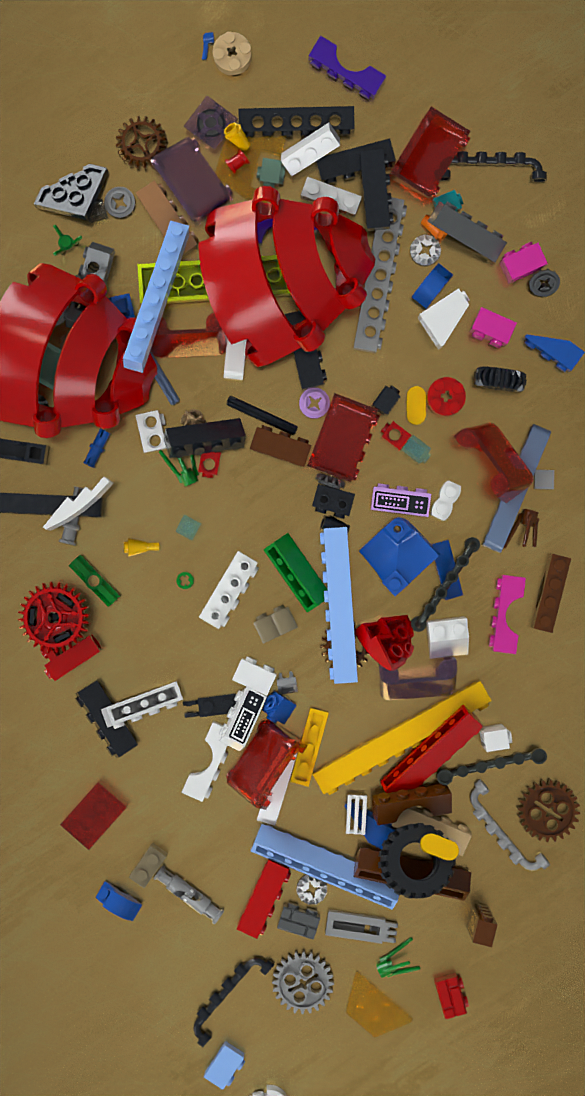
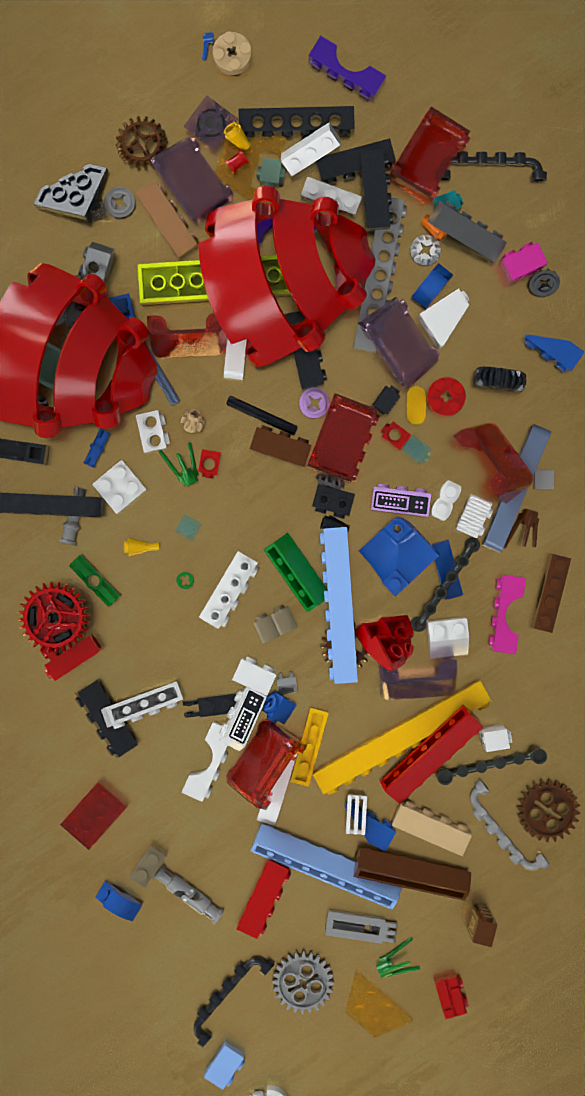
white slope [43,477,113,531] -> none
green plant [53,225,82,256] -> none
light blue brick [123,220,189,373] -> none
black brick [164,418,246,458] -> none
dark grey brick [277,902,320,940] -> none
white gear [297,875,327,905] -> none
reddish brown arch [372,784,452,825] -> none
black tyre [378,823,456,899] -> none
yellow tile [420,833,459,861] -> none
dark pink brick [469,307,517,349] -> none
none -> white brick [92,460,148,514]
none -> windscreen [358,297,440,390]
none -> white brick [455,494,494,538]

